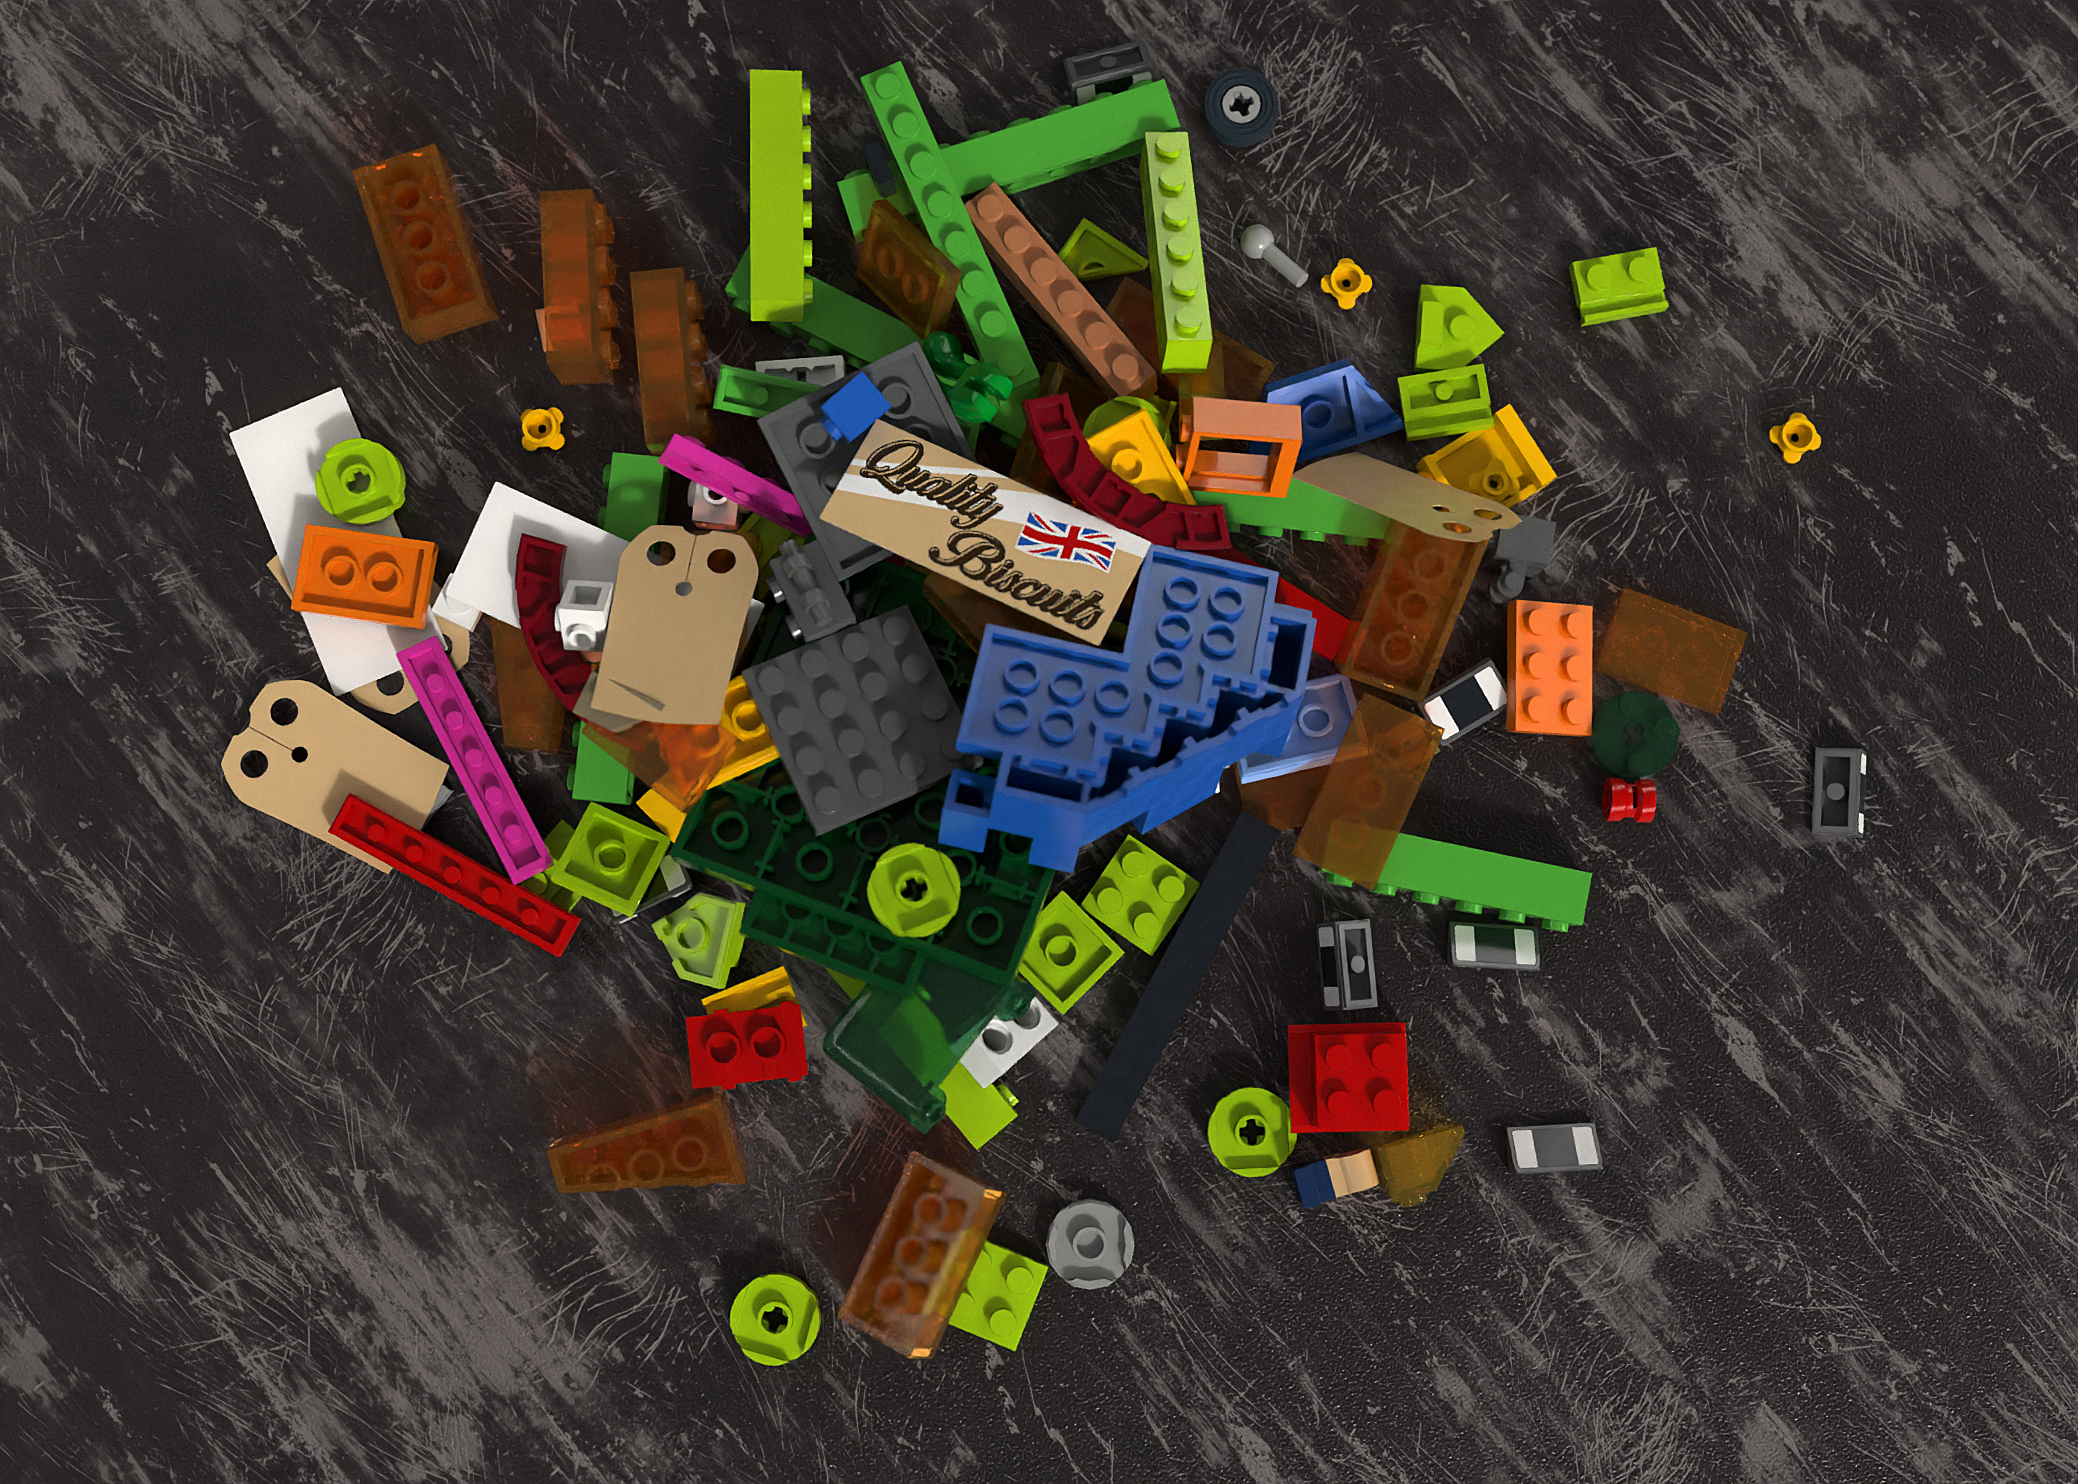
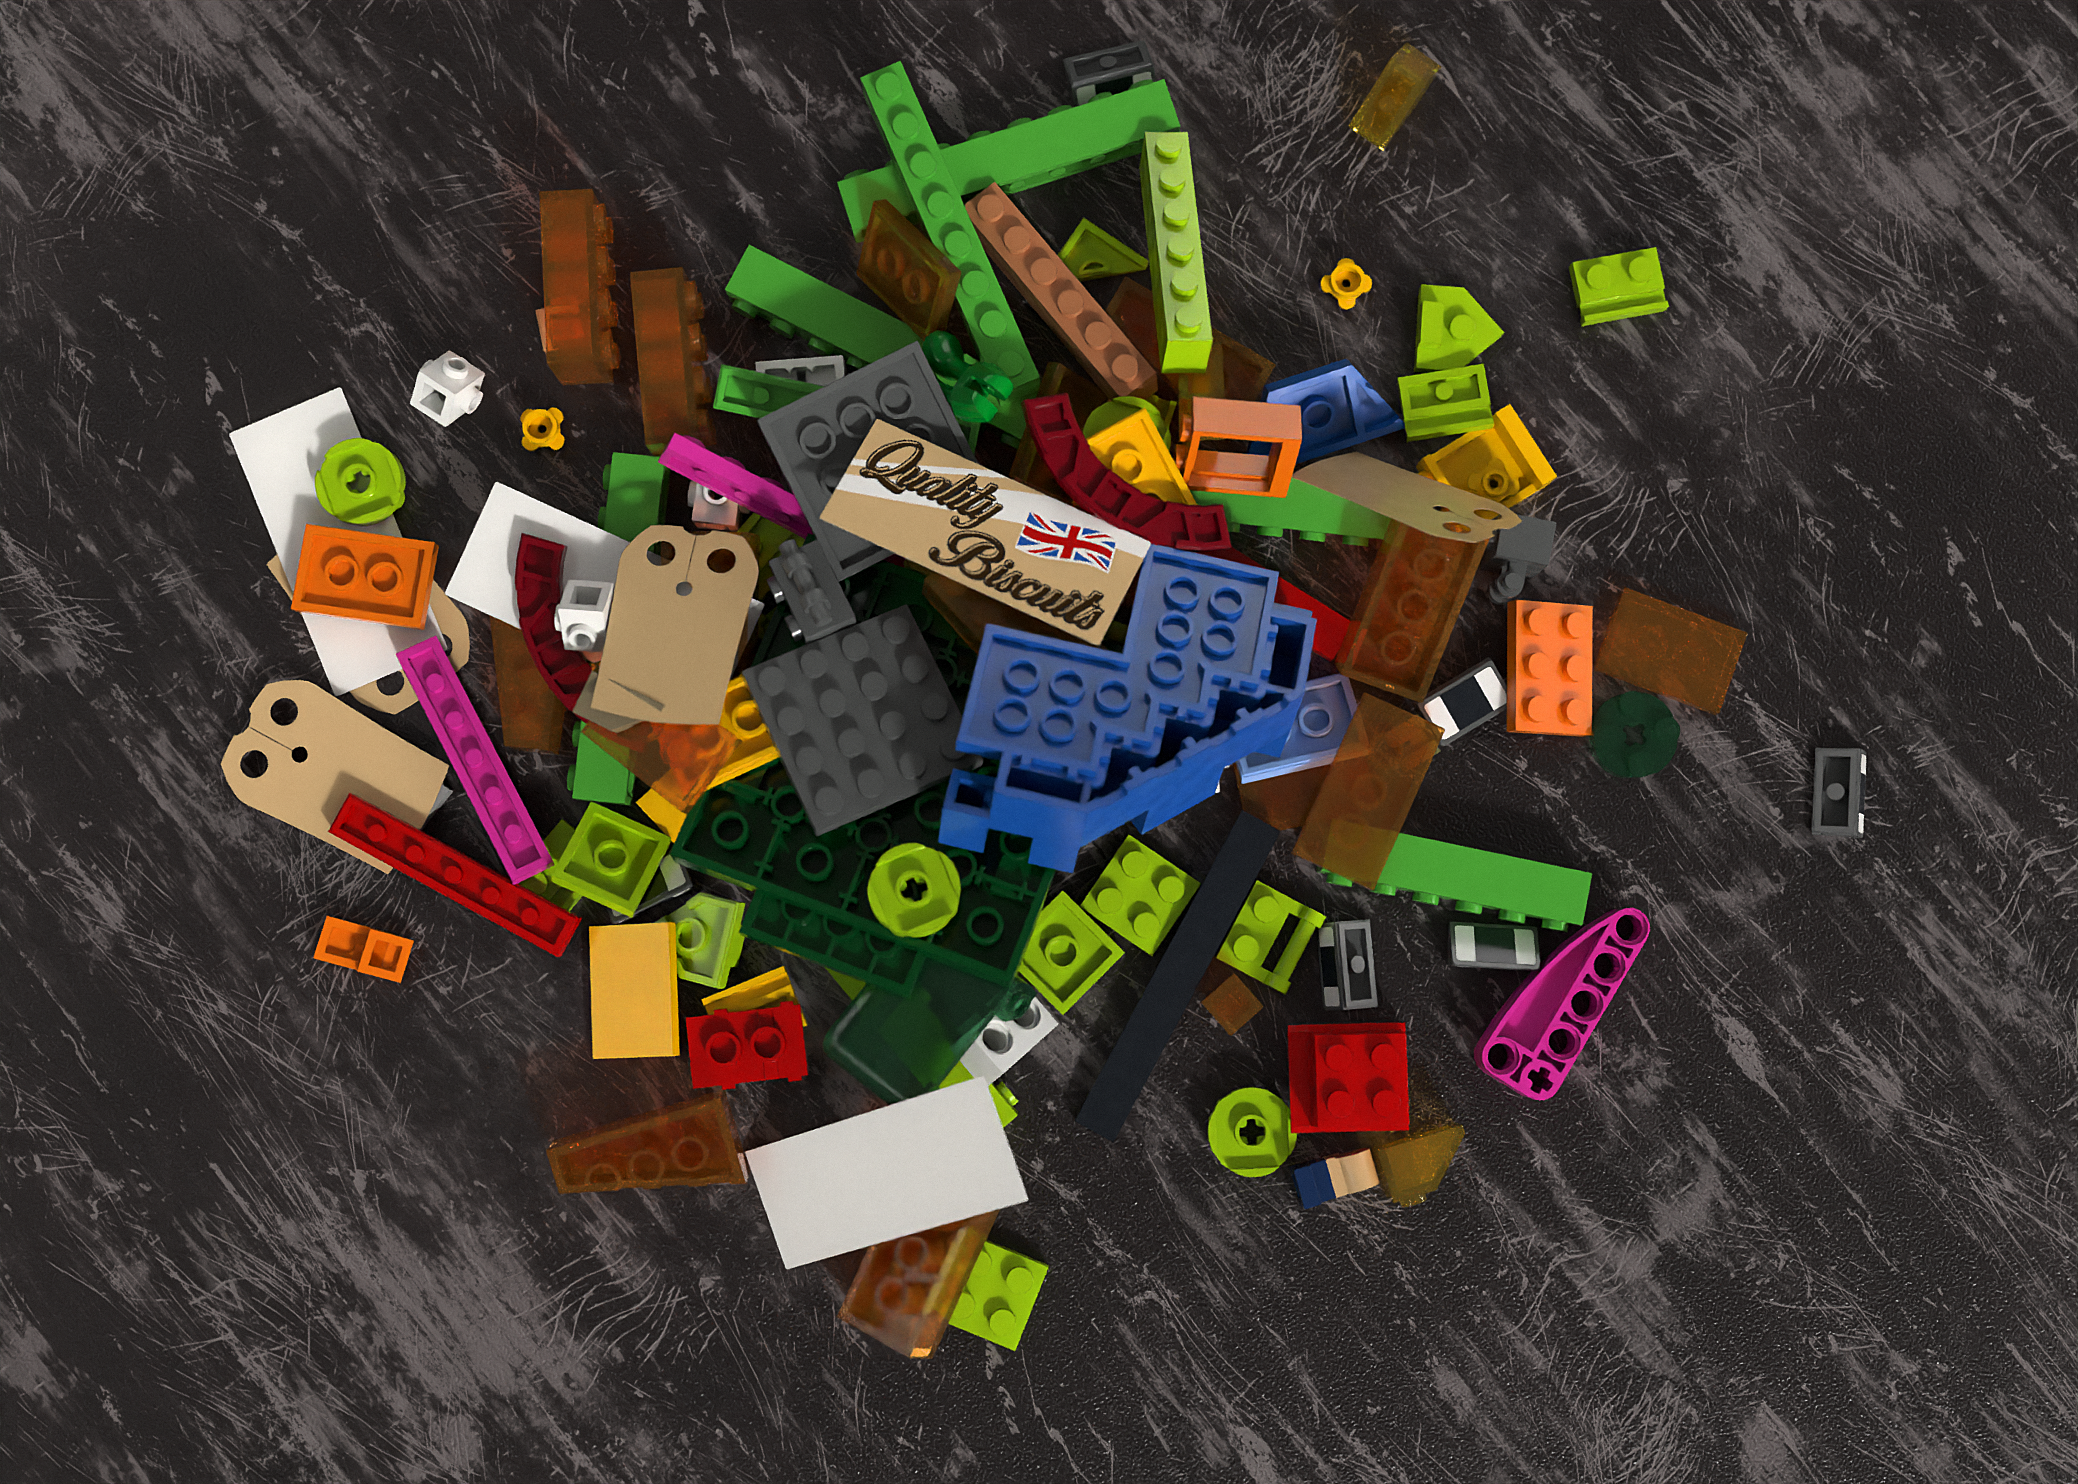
clear orange brick [352,143,499,345] -> none
white plate [431,573,483,632] -> none
lime plate [730,1272,821,1366] -> none
lime brick [750,69,813,322] -> none
blue brick [818,371,892,444] -> none
black tile [862,140,897,199] -> none
light grey tile [1046,1198,1135,1290] -> none
black bush [1202,68,1279,148] -> none
light grey bar [1240,224,1308,287] -> none
slope [1505,1122,1603,1174] -> none
red wheel [1602,777,1656,823] -> none
yellow plate [1768,413,1821,464] -> none
none -> orange slope [313,915,414,983]
none -> white brick [410,350,485,427]
none -> yellow tile [589,922,680,1059]
none -> white sticker [745,1076,1028,1269]
none -> clear orange tile [1200,973,1264,1036]
none -> lime plate [1215,880,1326,995]
none -> clear yellow slope [1348,43,1442,151]
none -> dark pink beam [1474,908,1650,1100]

